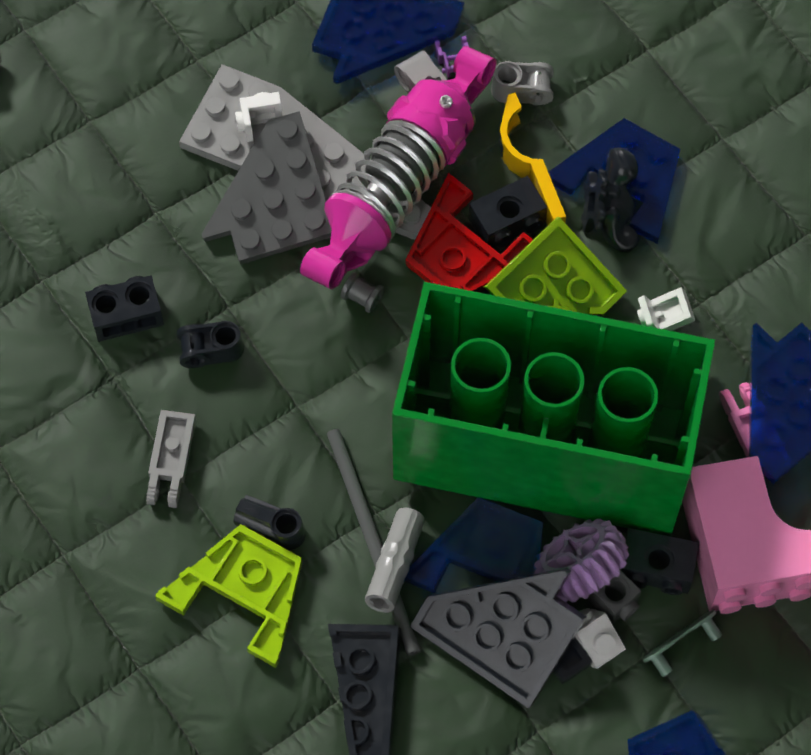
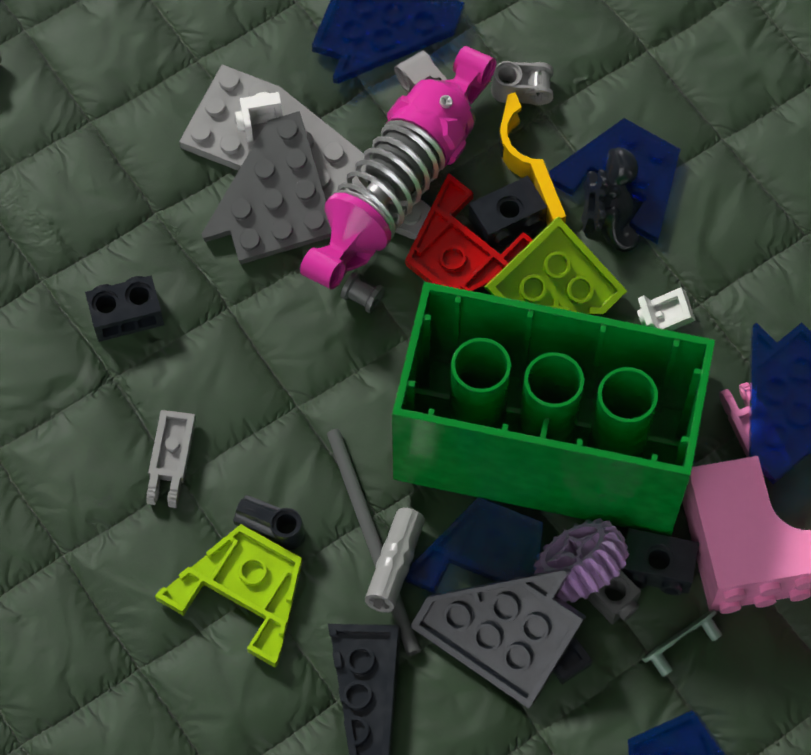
black piece [177,321,245,368] -> none
medium lavender piece [435,36,469,78] -> none
white bracket [575,608,626,669] -> none

